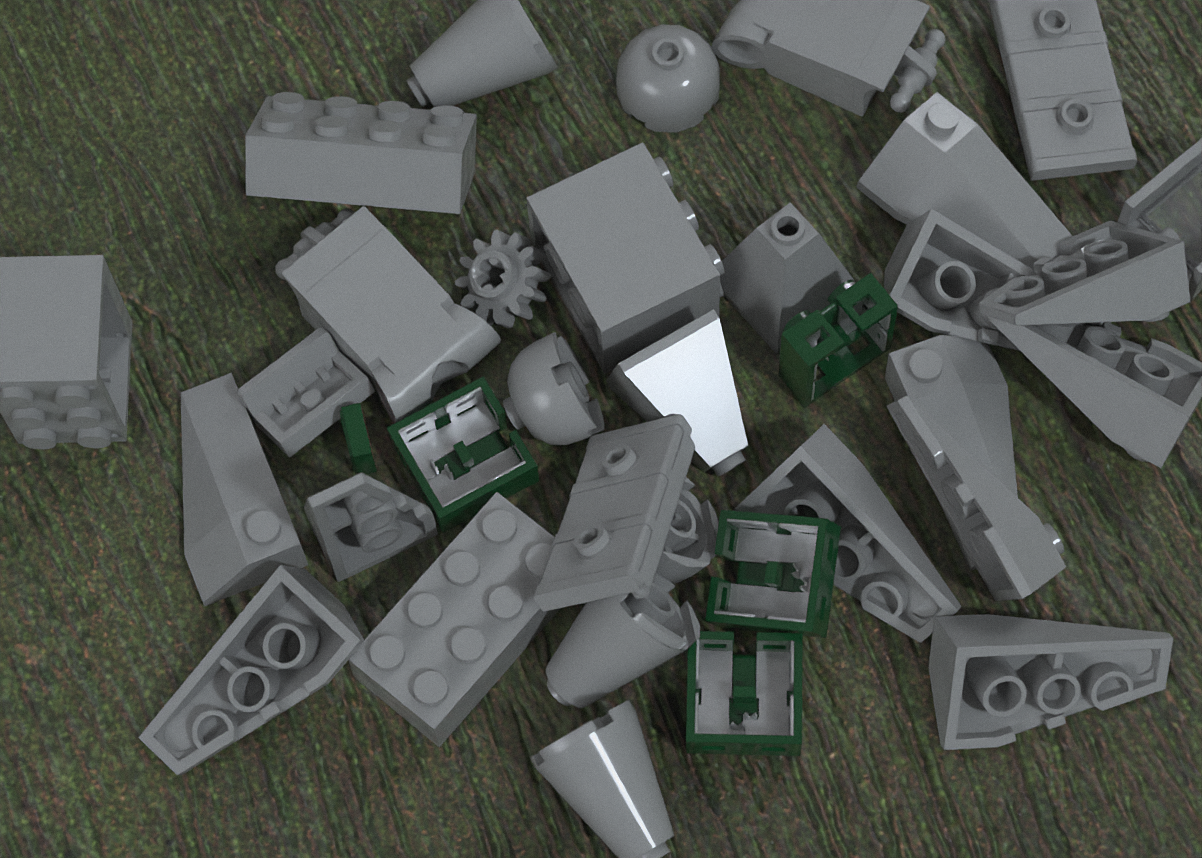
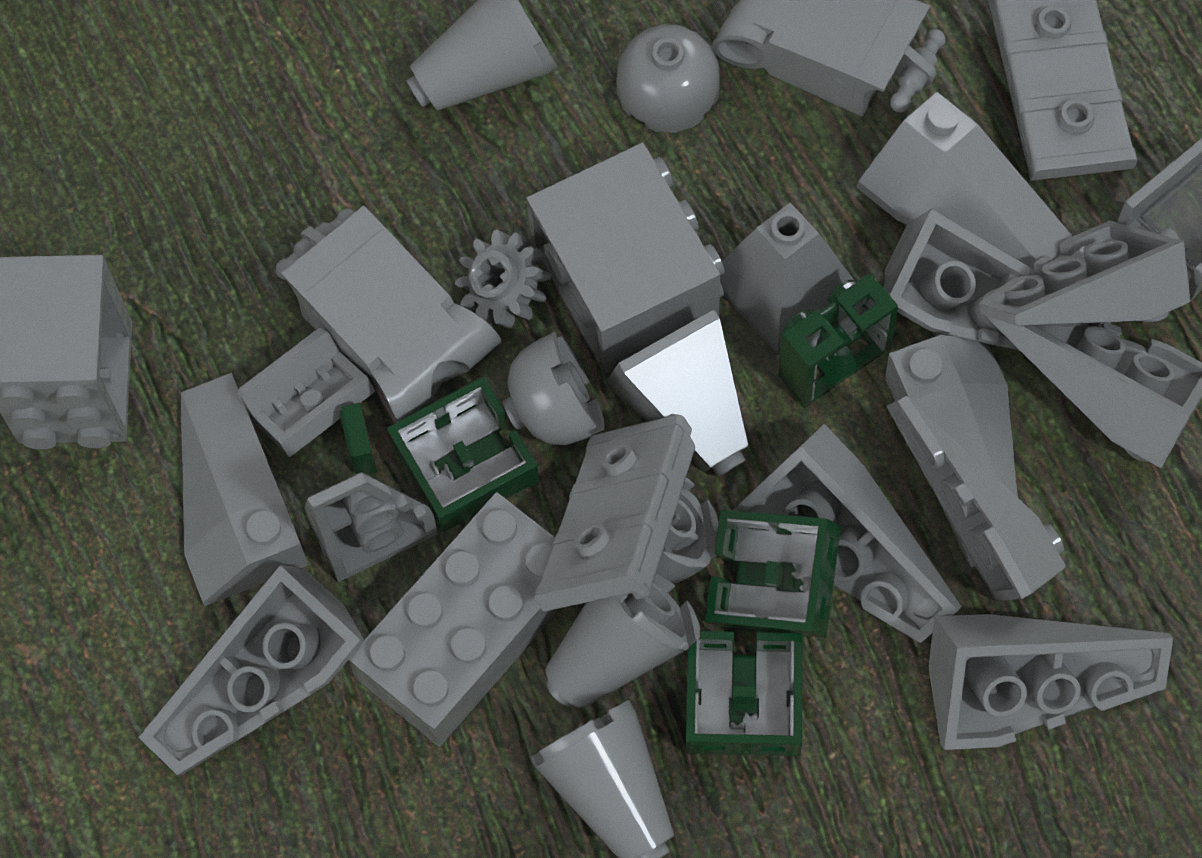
light grey brick [245,92,477,214] -> none

